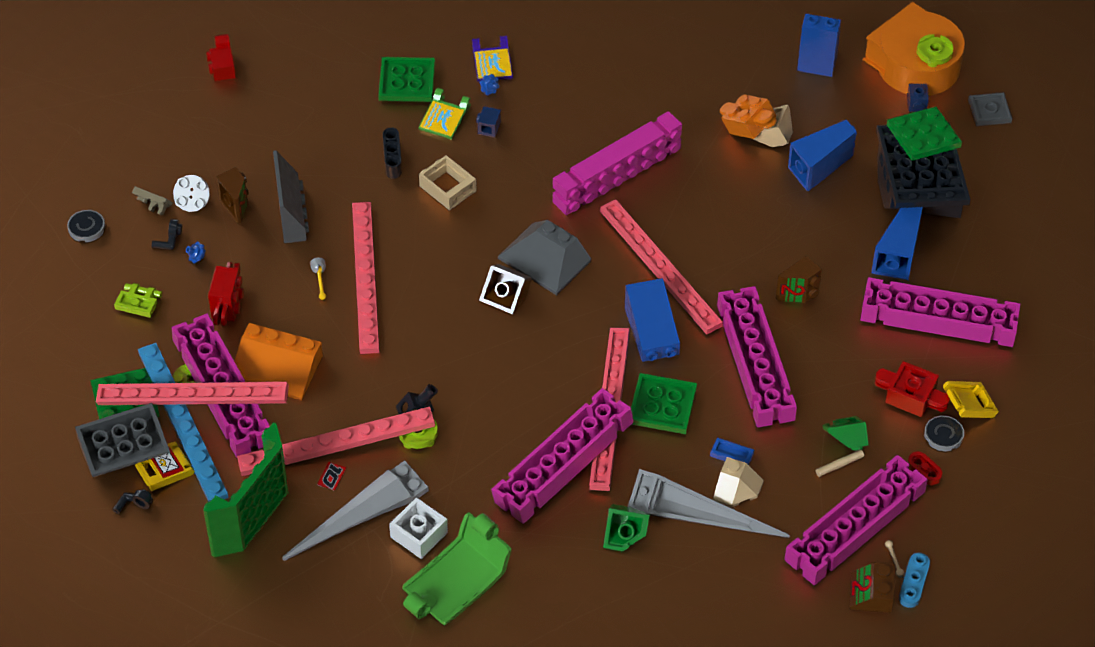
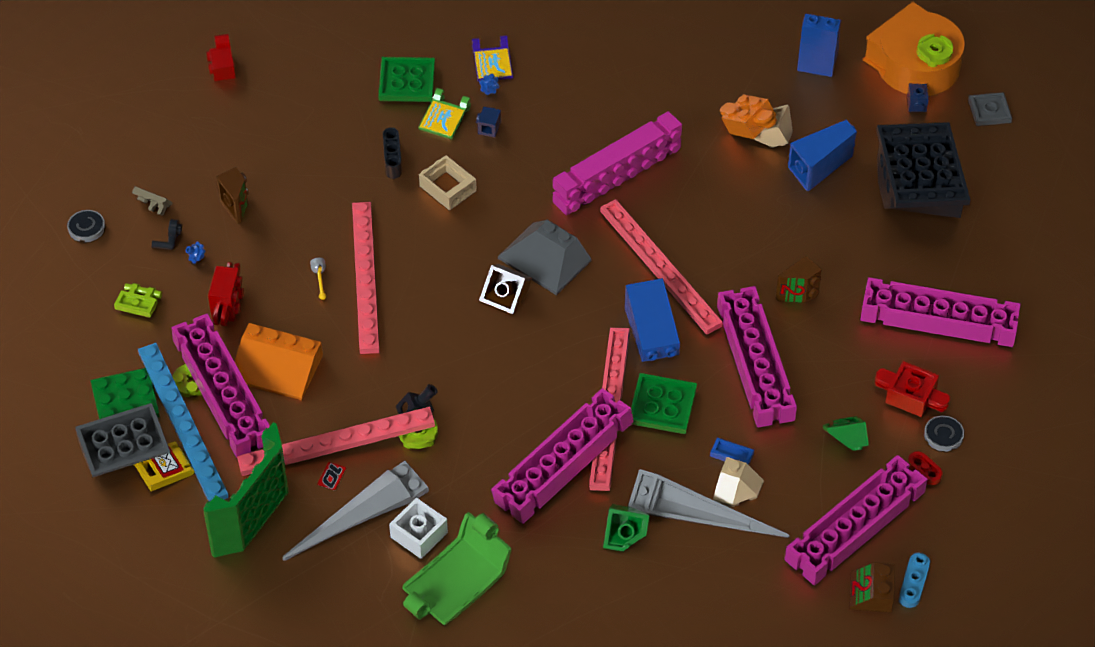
coral plate [96,382,289,405] -> none
black plate [112,489,153,514] -> none
white plate [173,175,210,212] -> none
dark grey slope [273,150,309,243] -> none
tan piece [816,450,864,477] -> none
blue slope [871,207,923,280] -> none
tan hinge [885,540,904,578] -> none
green plate [886,107,962,161] -> none
yellow container [943,381,999,418] -> none

